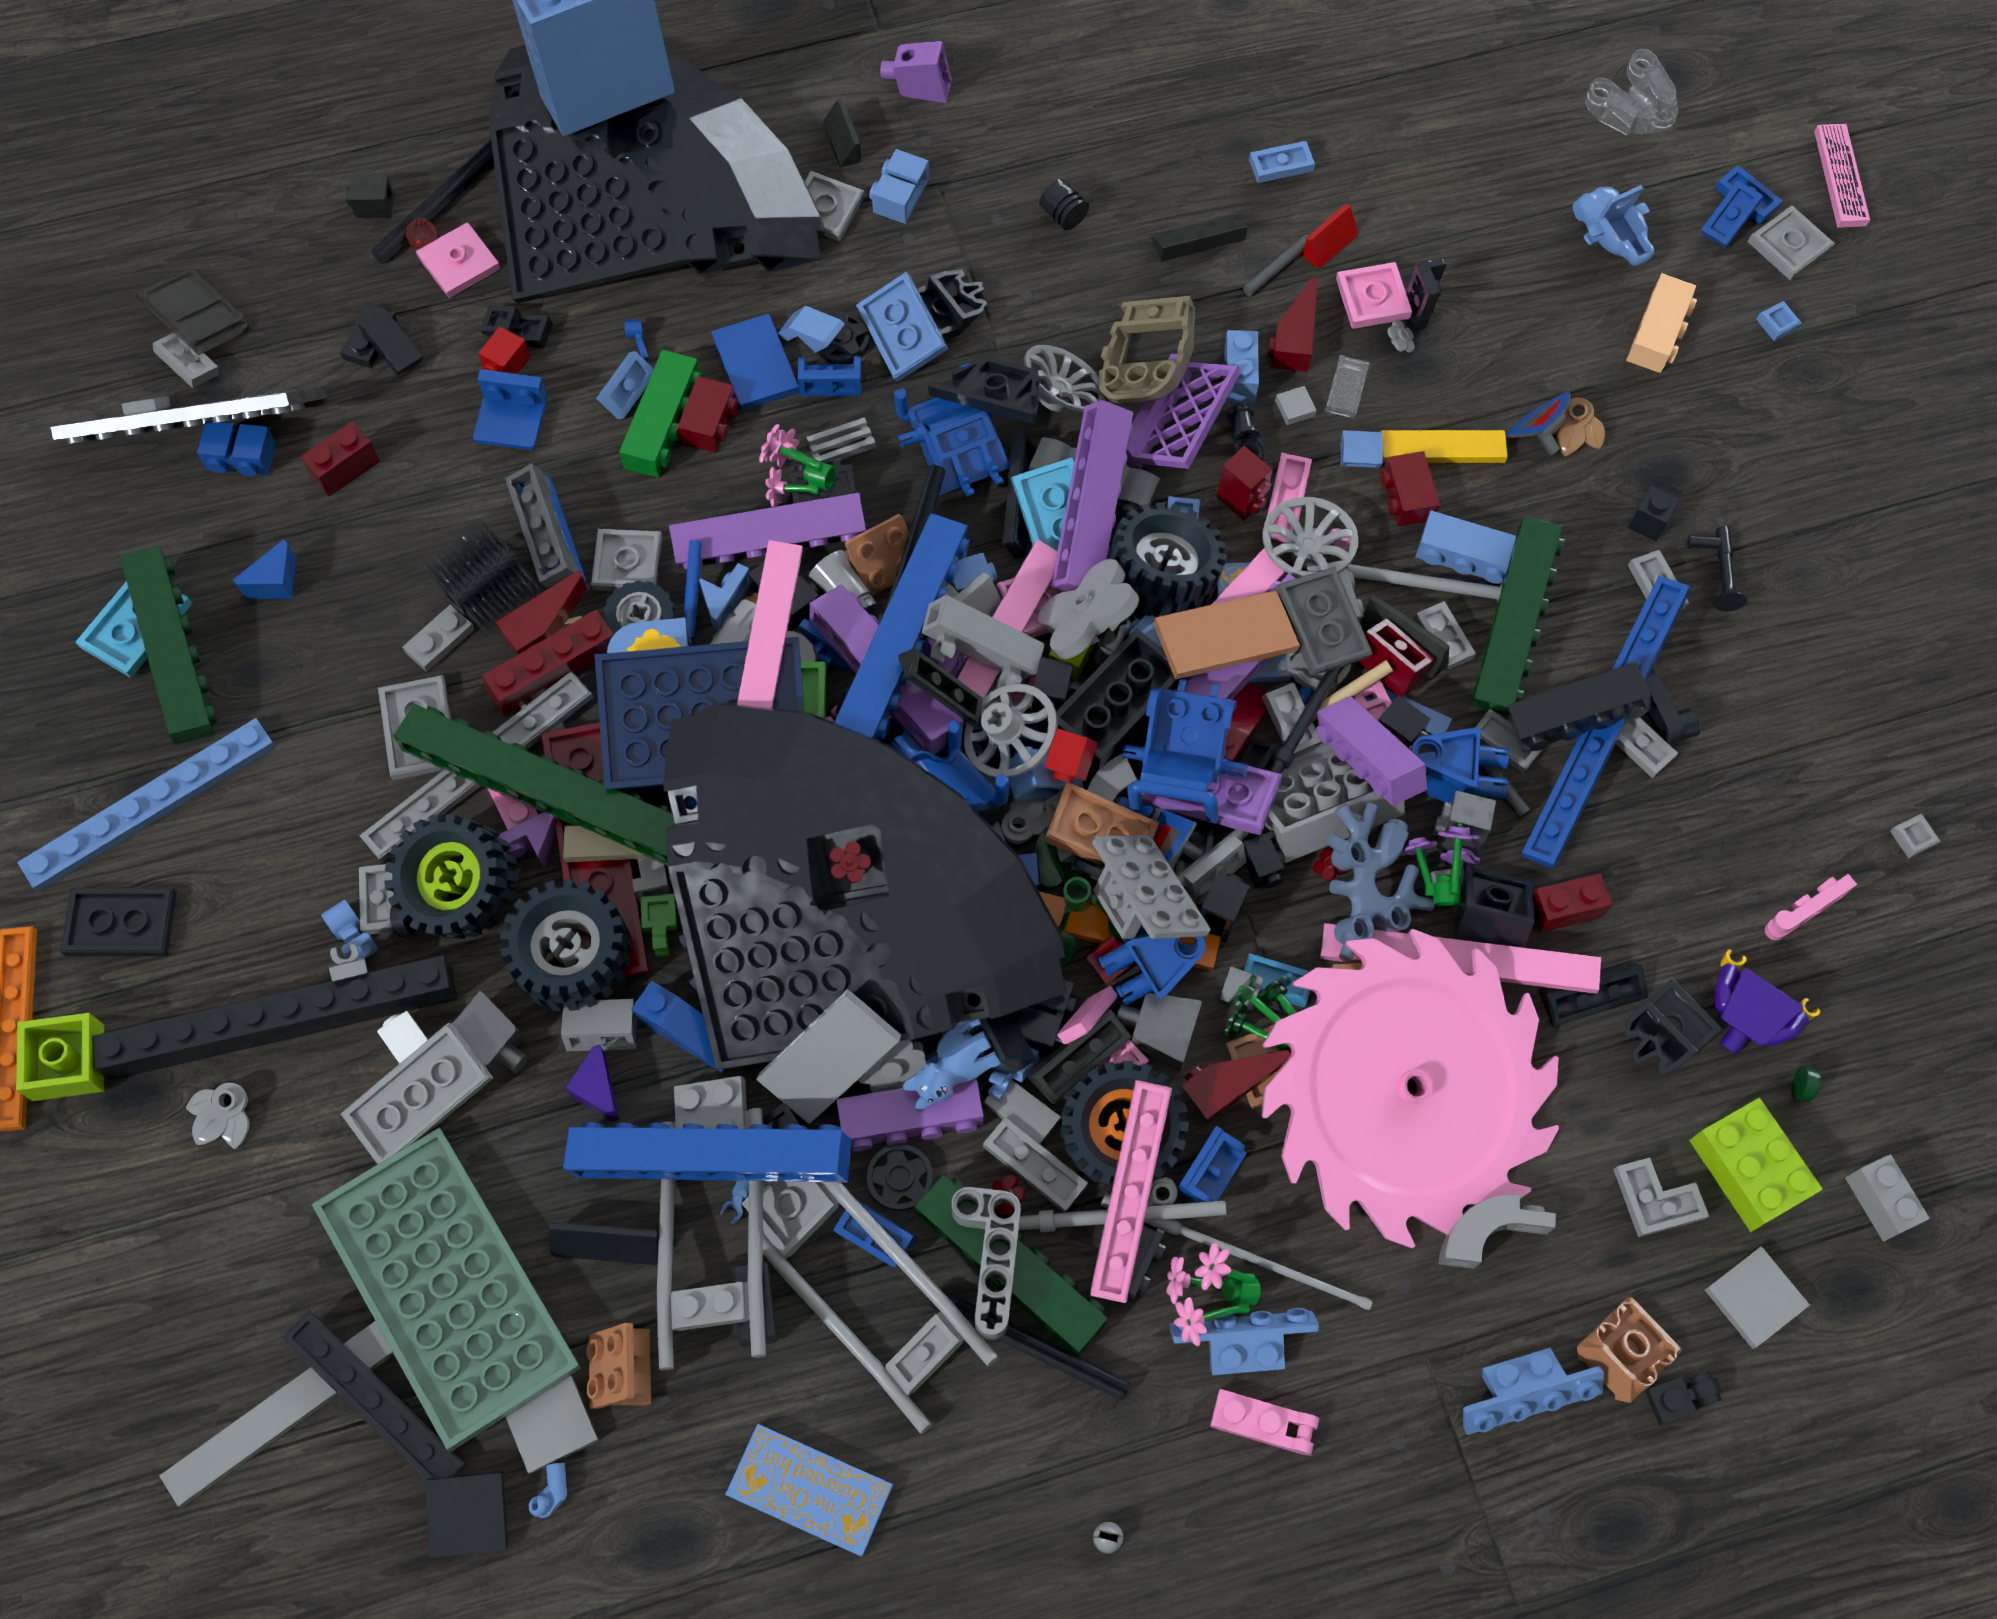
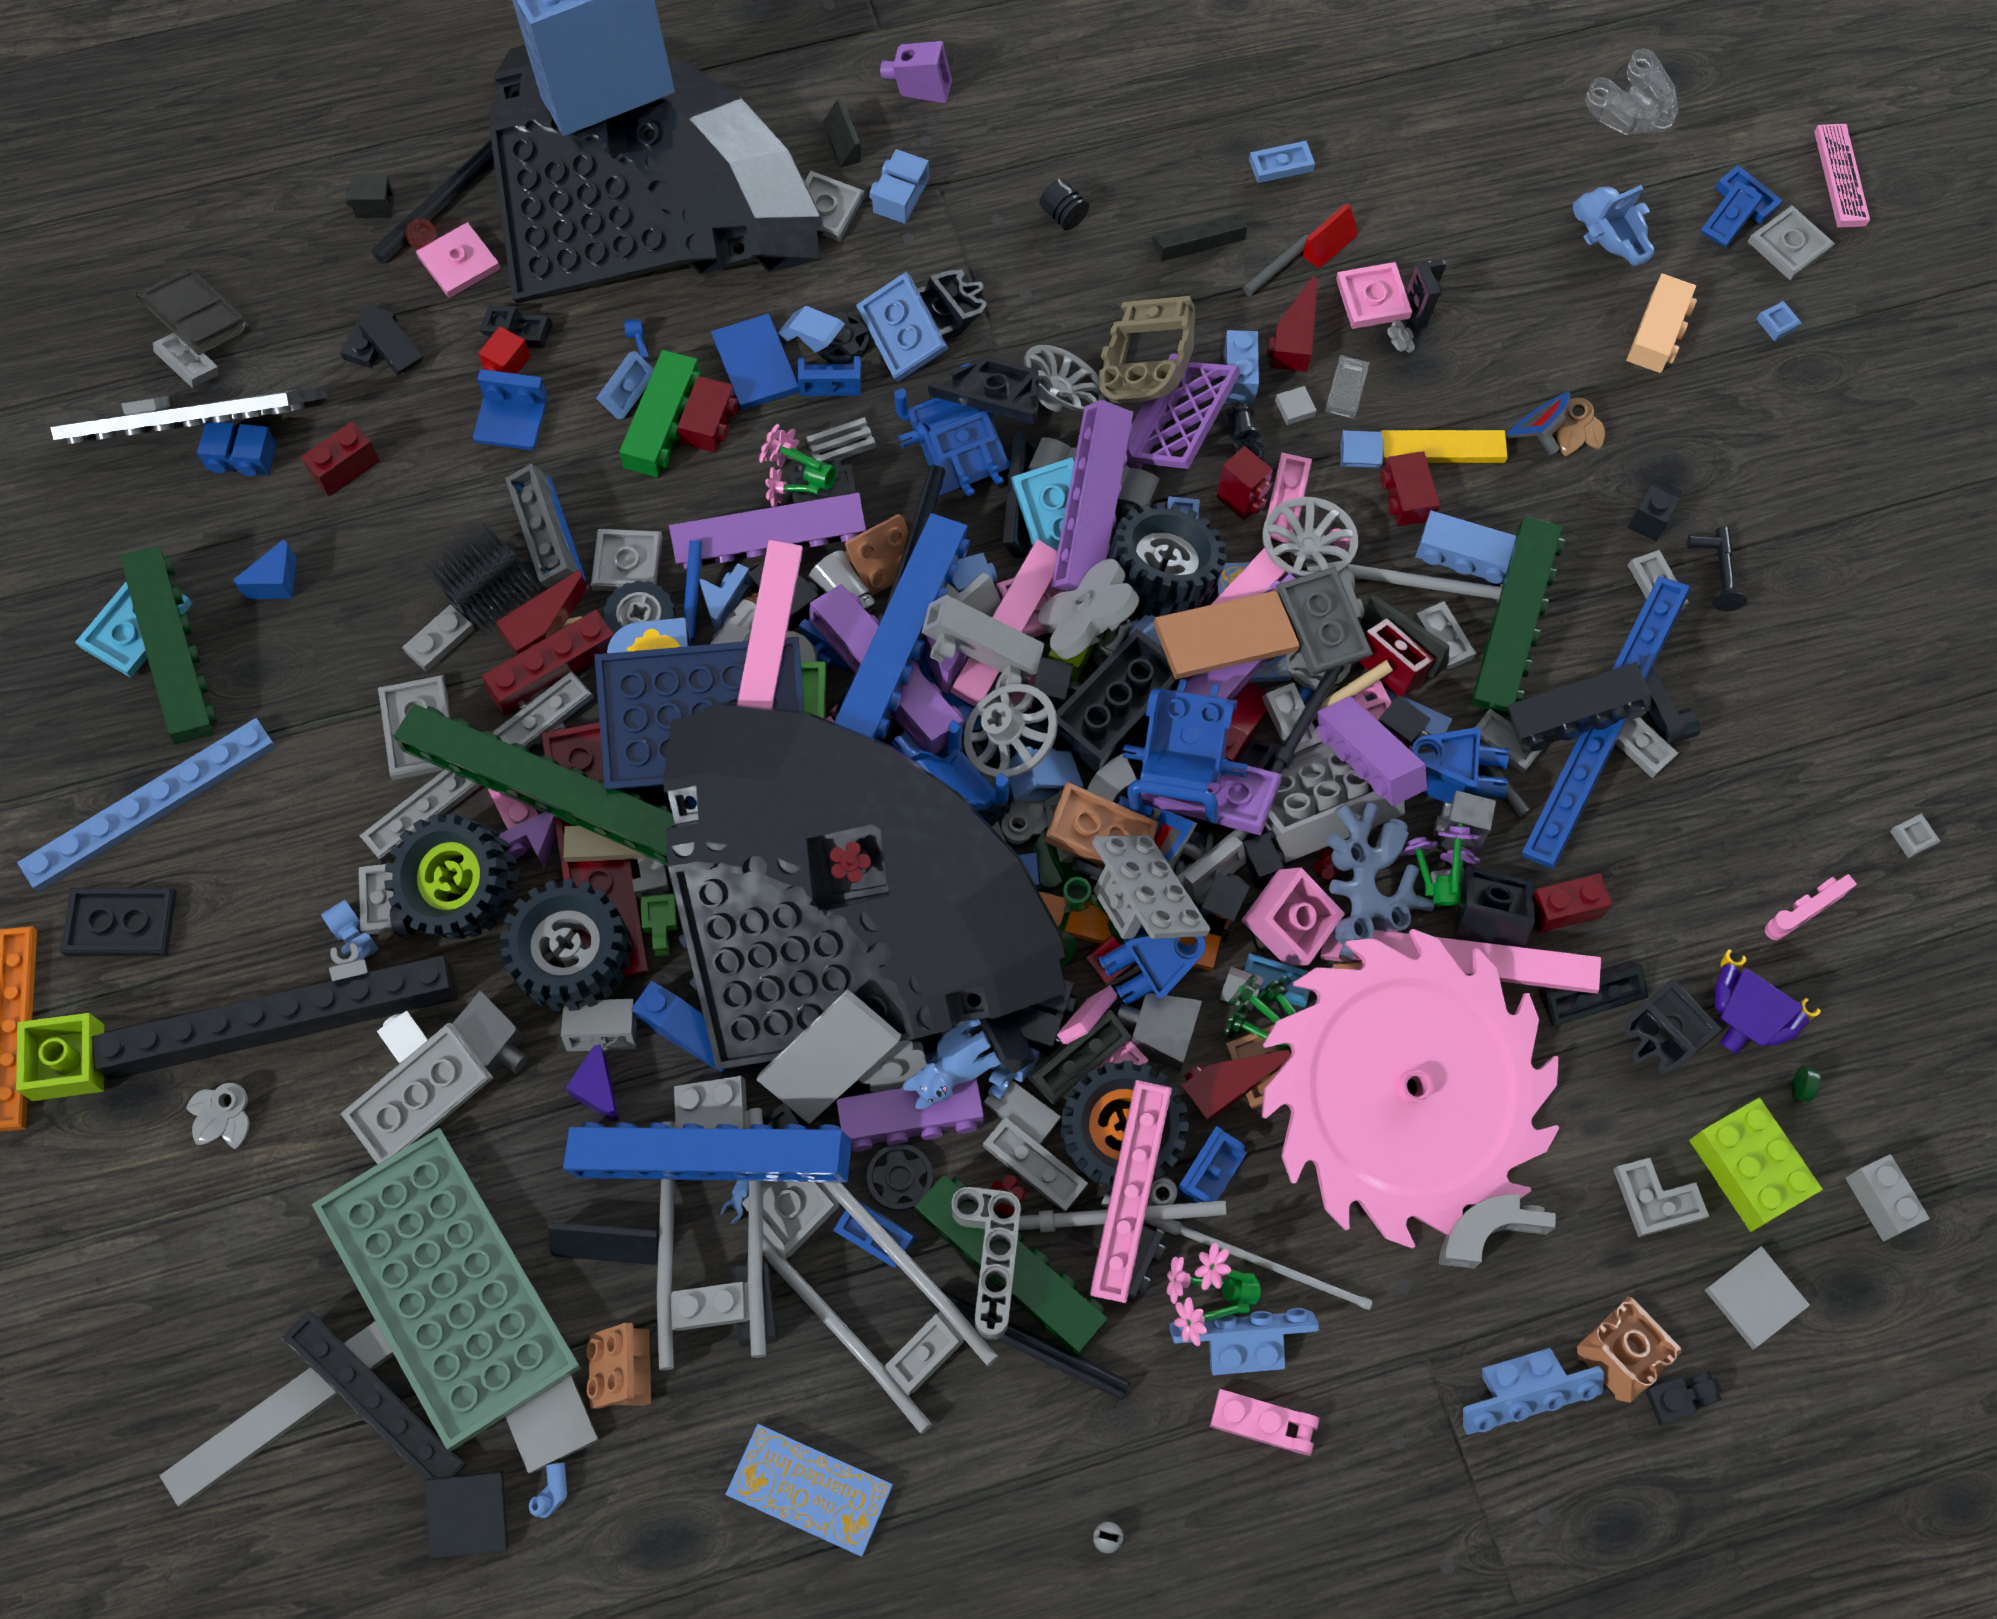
pearl dark grey slope [898,648,982,727] -> none
red brick [1044,728,1098,784] -> none
none -> bright pink brick [1241,868,1345,966]

